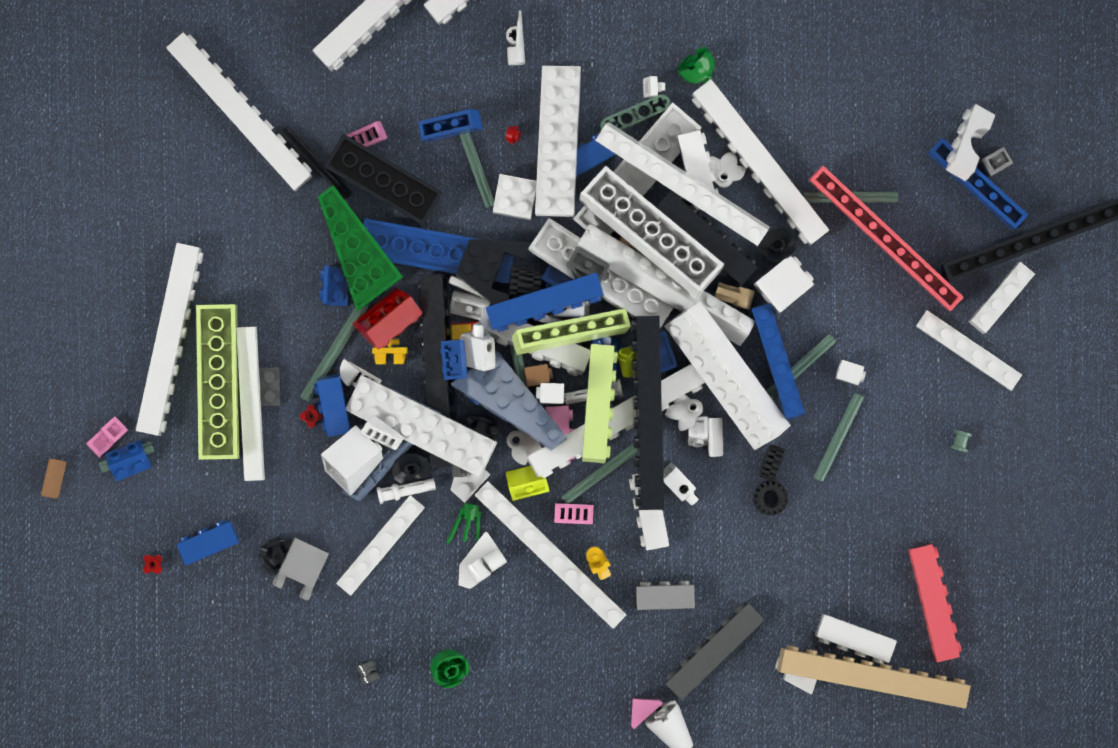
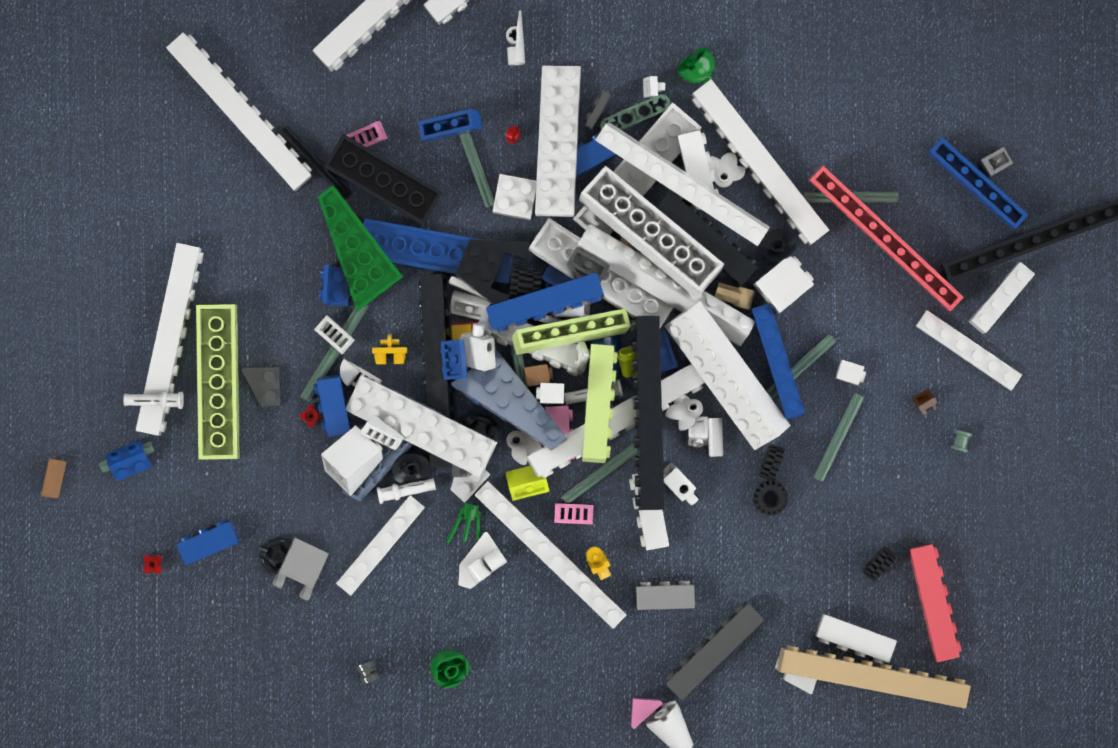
bright pink slope [86,417,128,458] -> none
white tile [236,327,265,481] -> none
red slope [352,288,423,350] -> none
white arch [946,104,995,181] -> none
none -> white pin [124,392,184,409]
none -> white slope [314,315,355,354]
none -> white tile [575,341,590,369]
none -> dark grey plate [584,91,611,131]
none -> black tyre [862,546,896,582]
none -> reddish brown tile [912,389,938,415]

